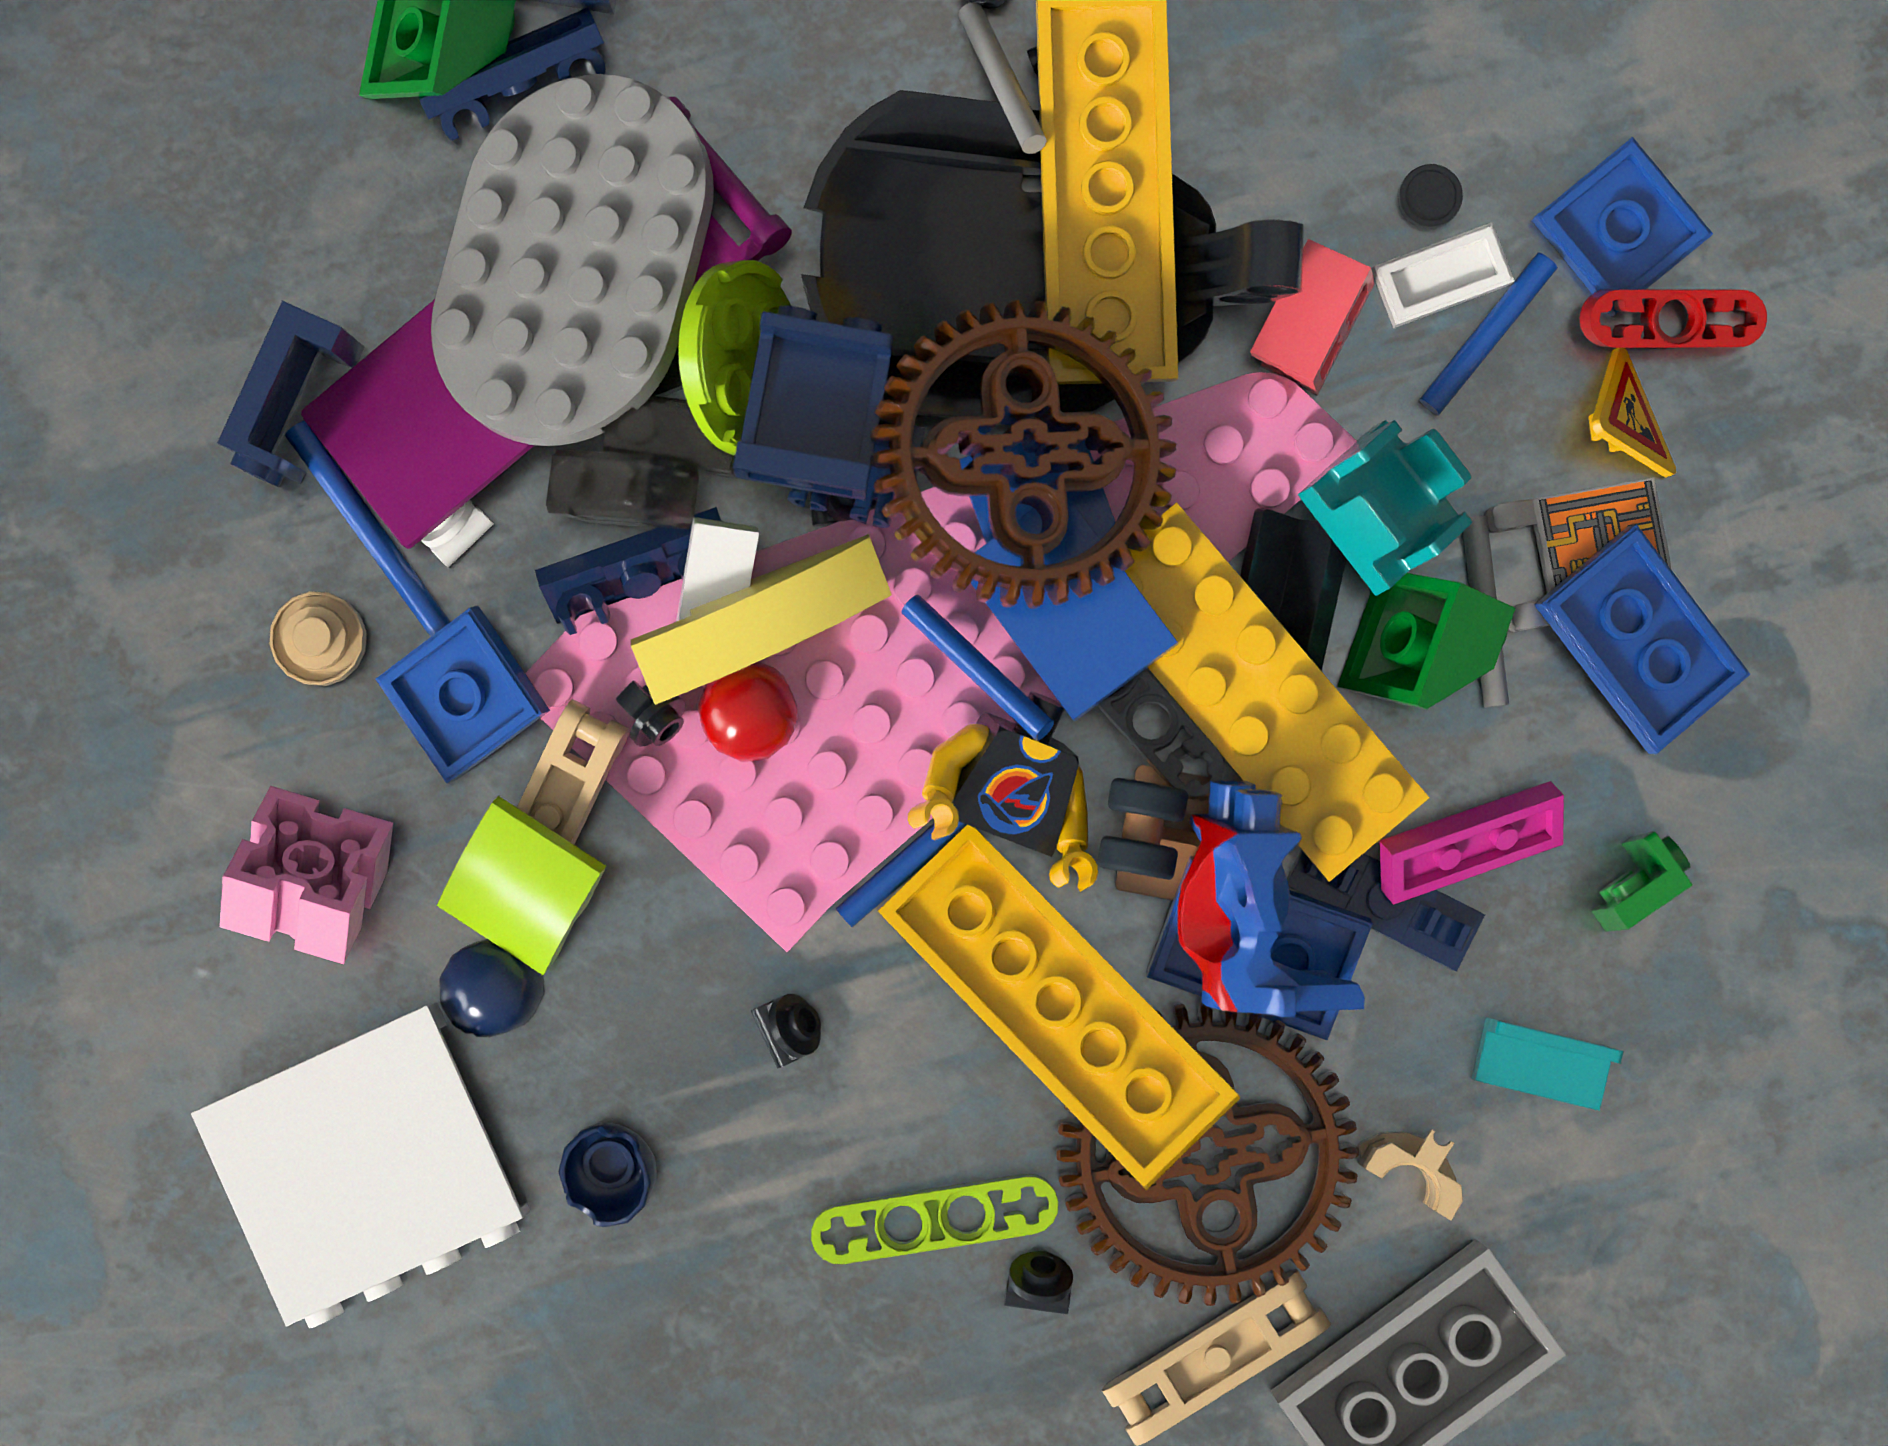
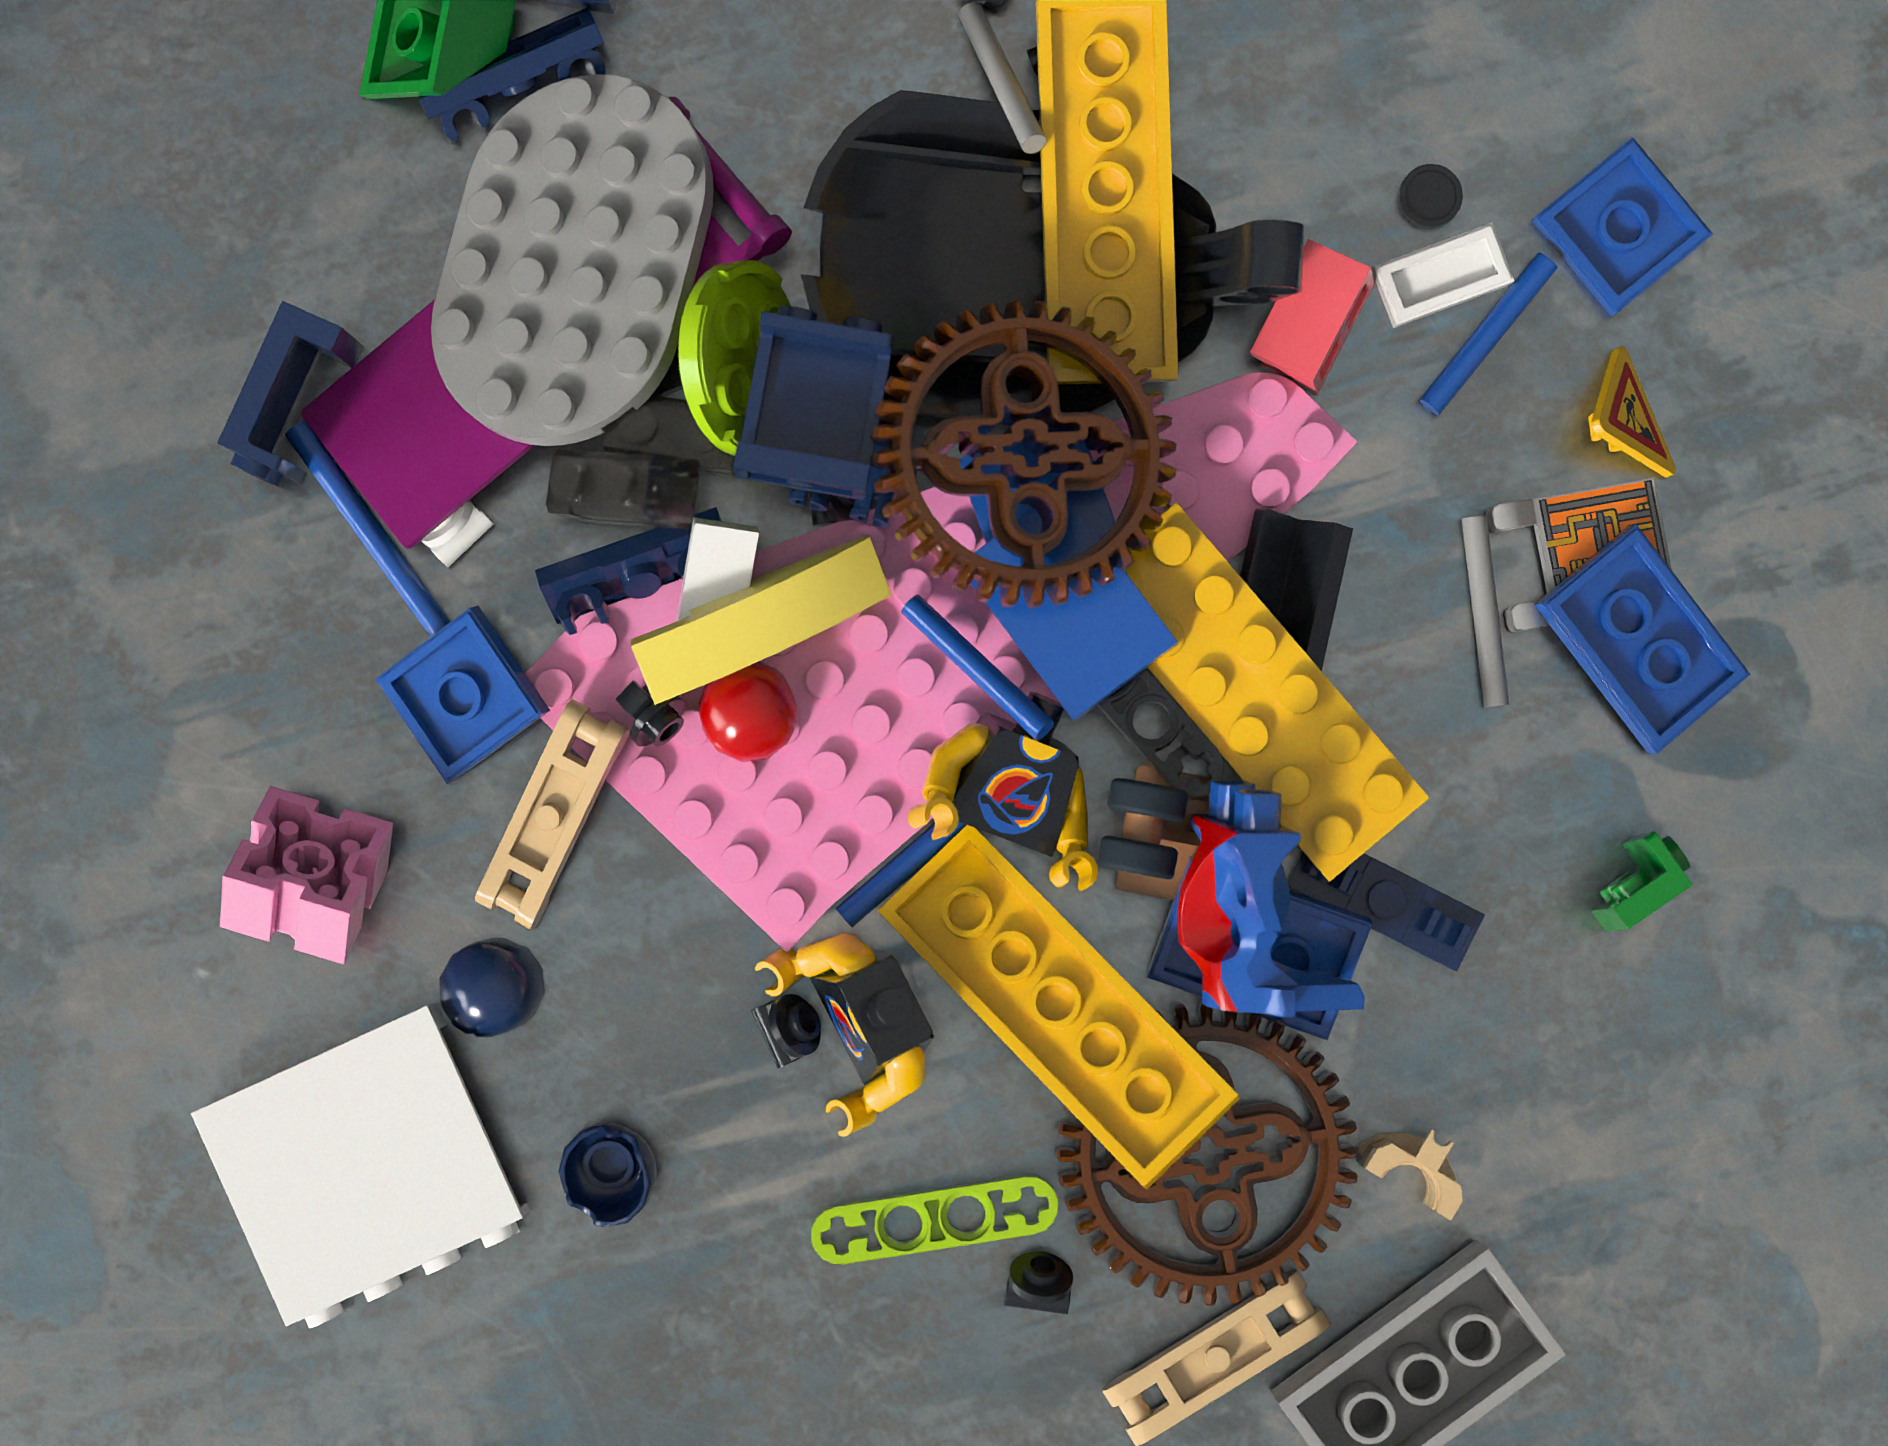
tan plate [269,592,367,686] -> none
lime slope [437,796,607,975] -> none
teal panel [1298,420,1473,596] -> none
green slope [1337,573,1516,709] -> none
dark pink plate [1380,781,1564,905] -> none
teal panel [1471,1017,1624,1111] -> none
red beam [1580,289,1767,348] -> none
none -> torso [755,933,934,1137]

